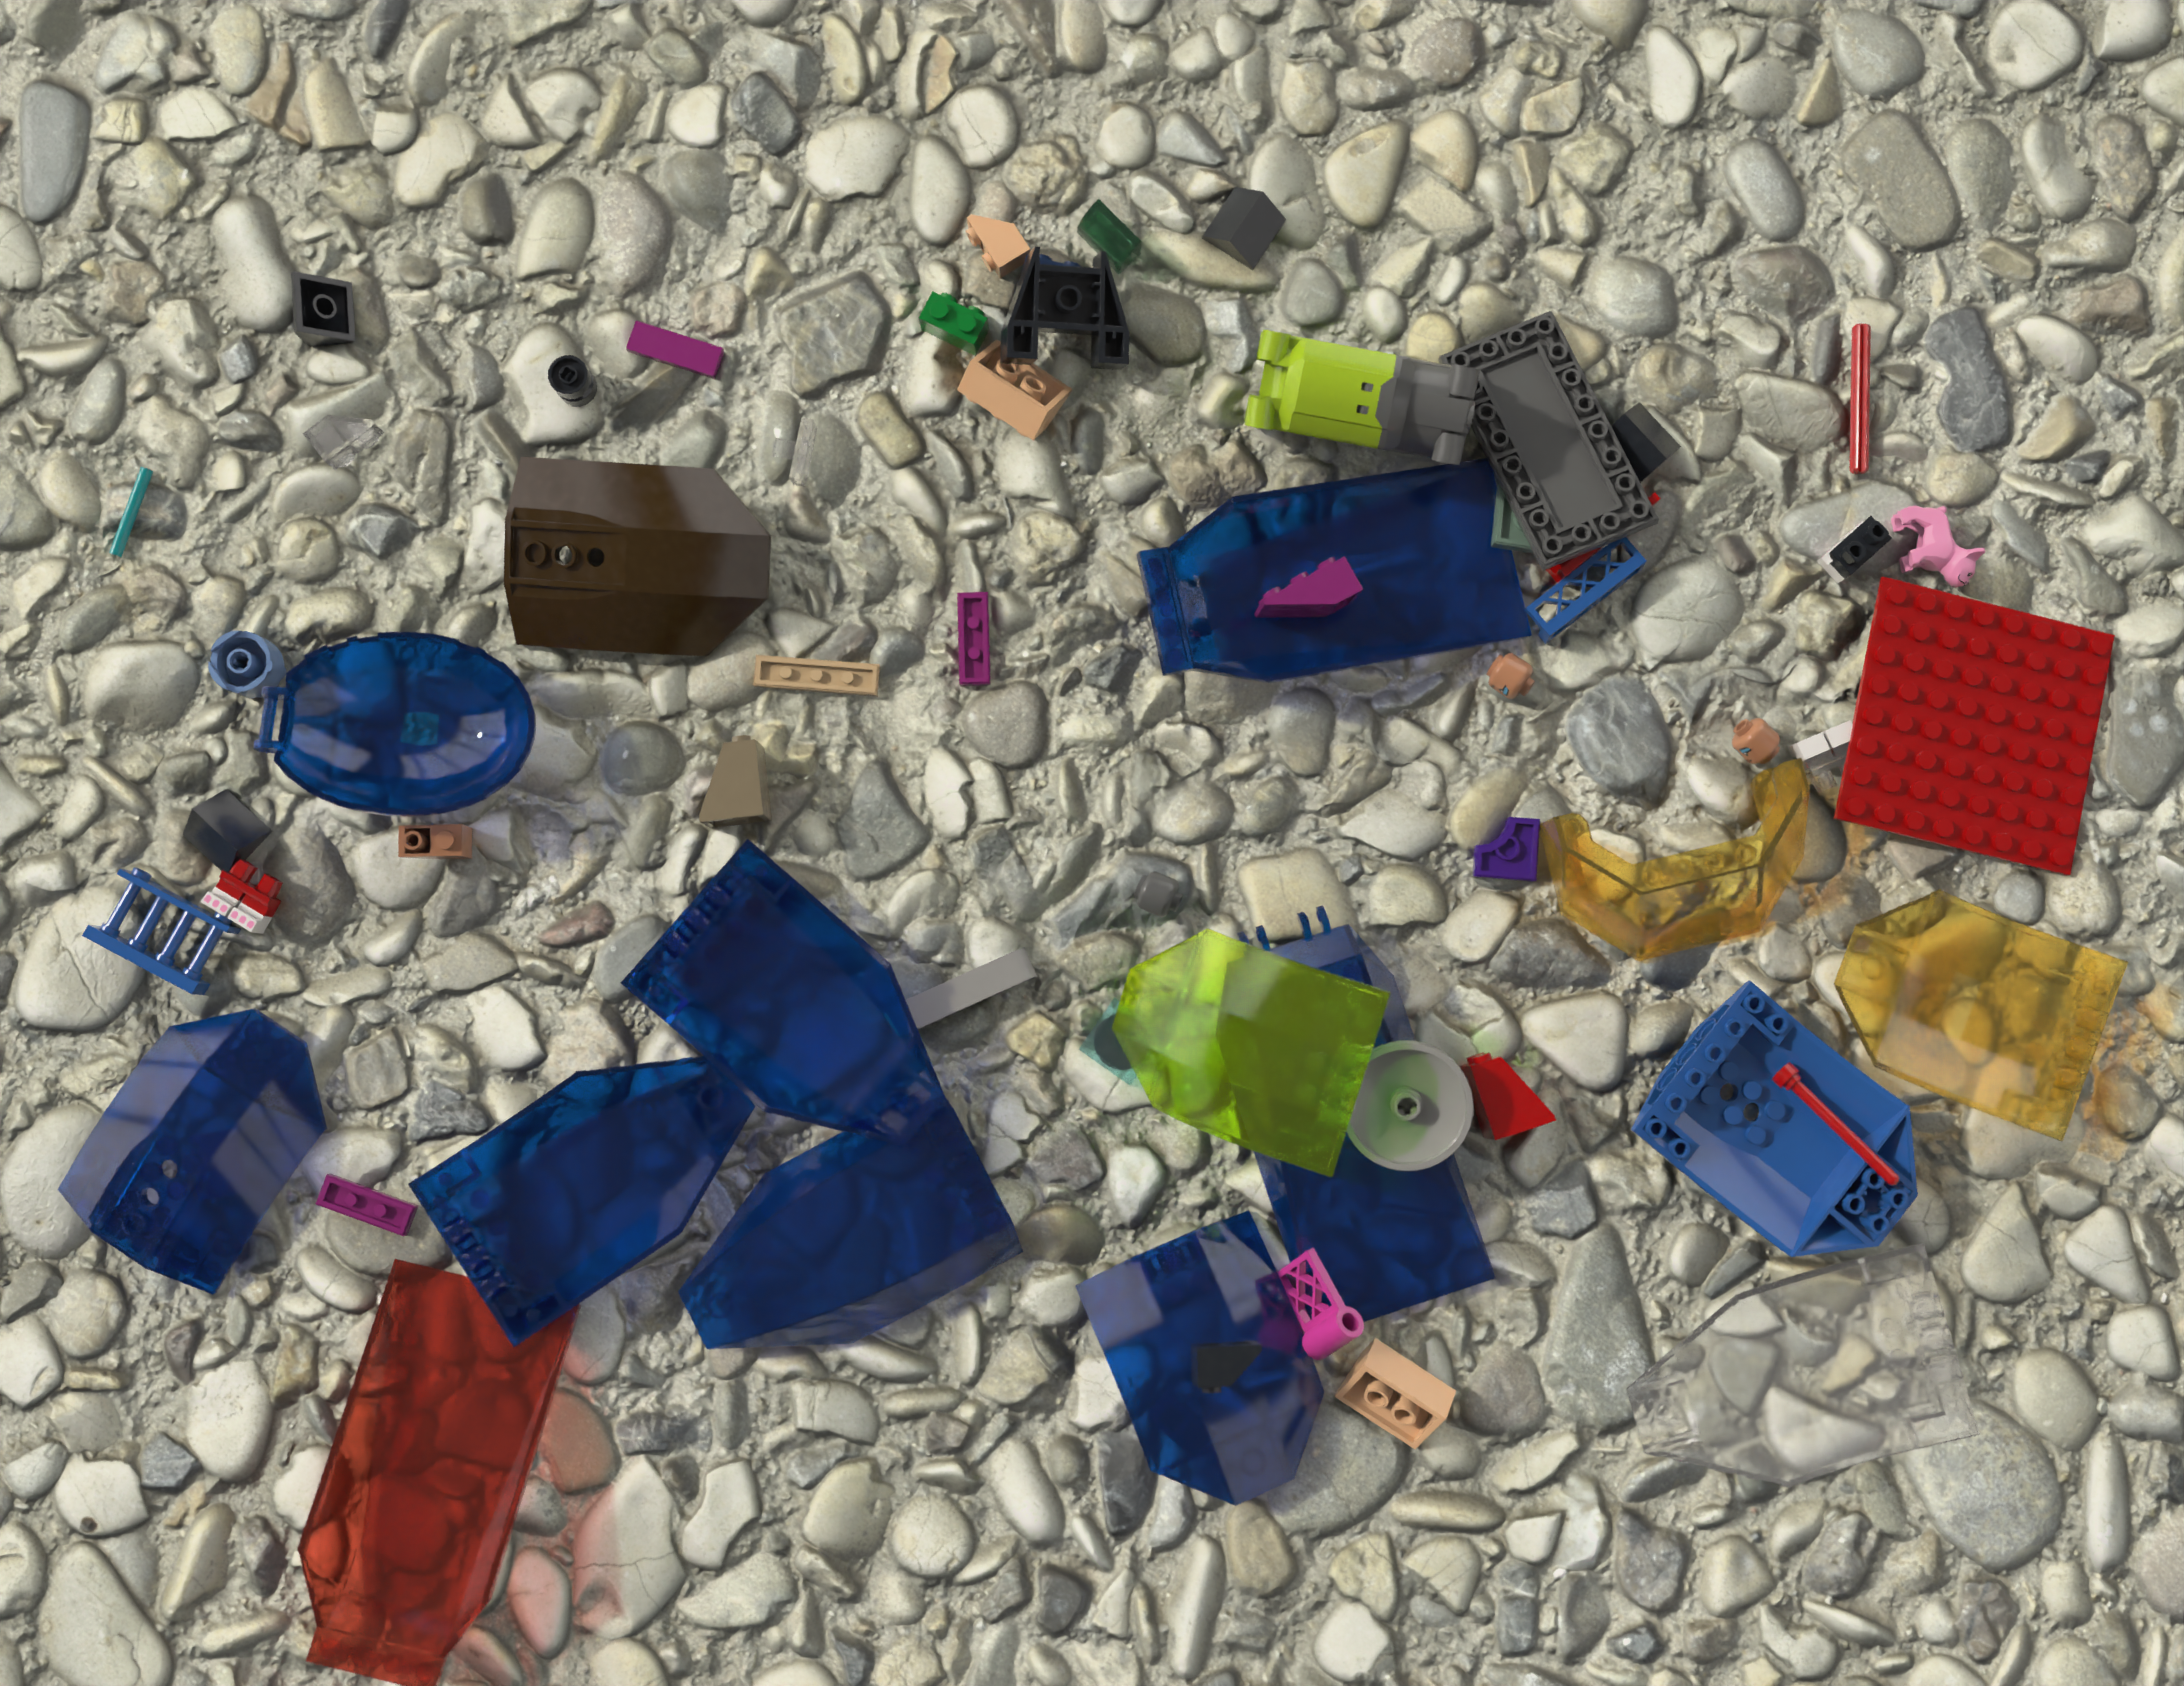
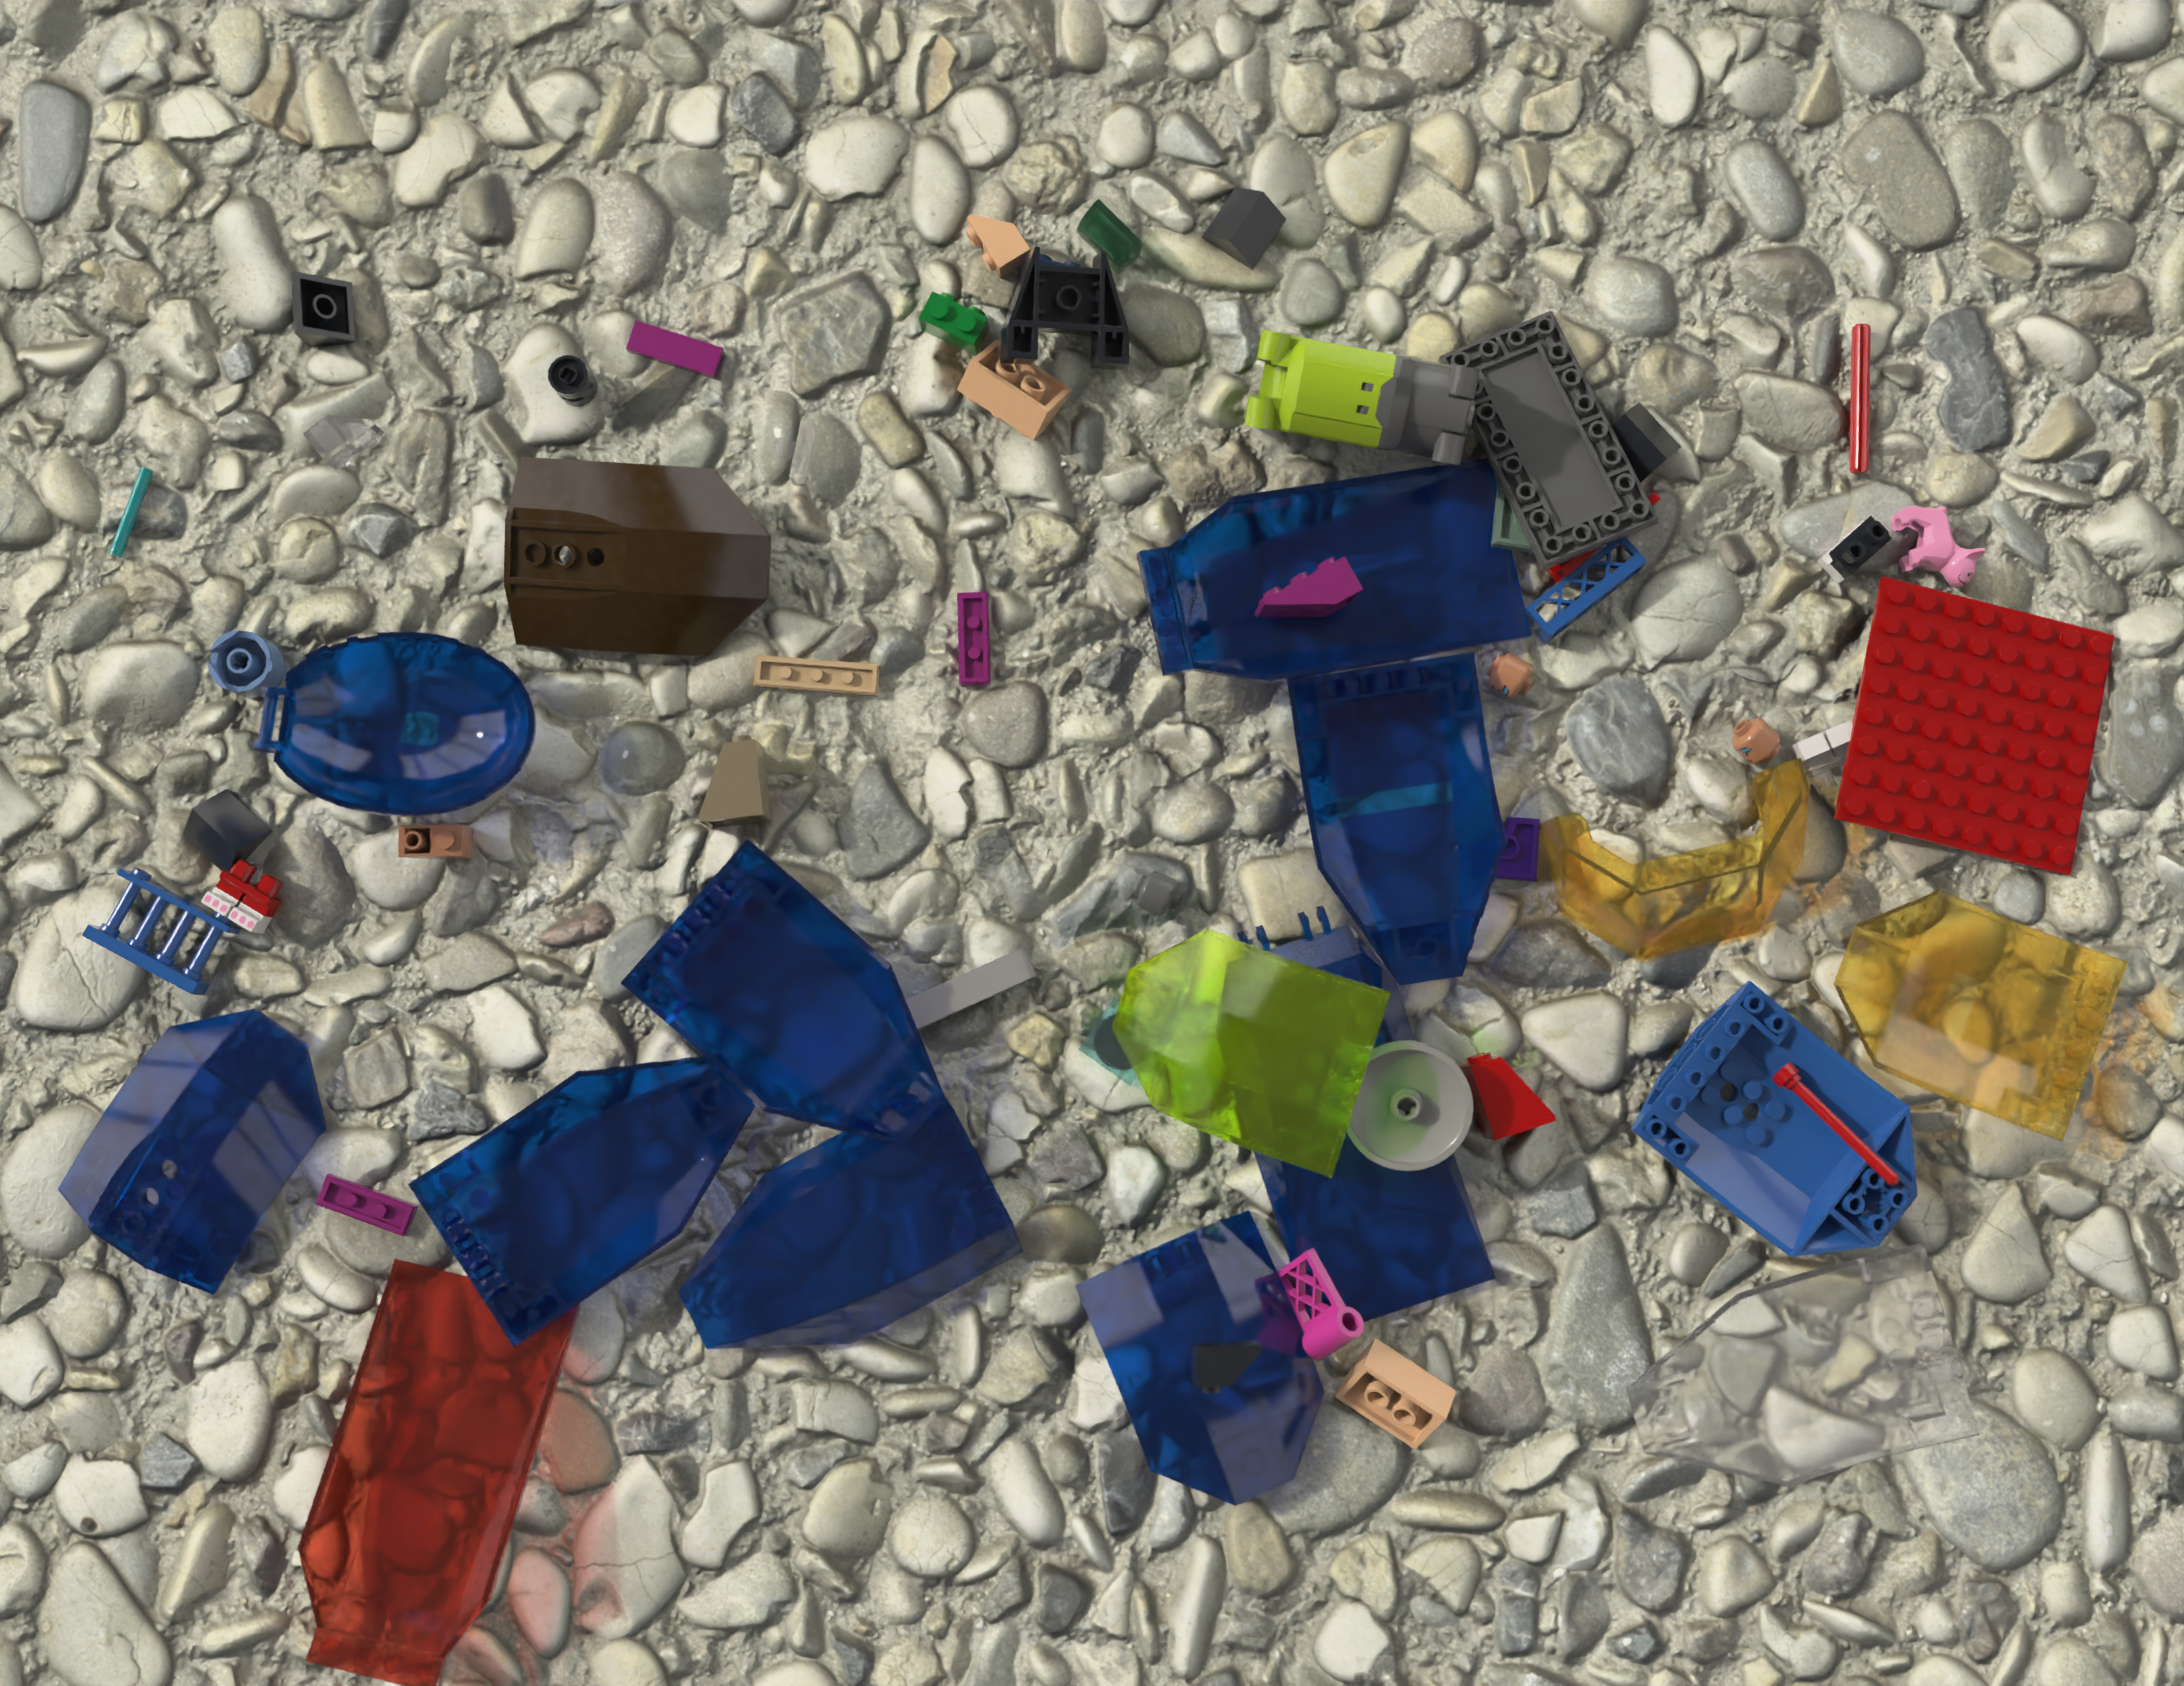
none -> clear blue windscreen [1286,652,1508,986]

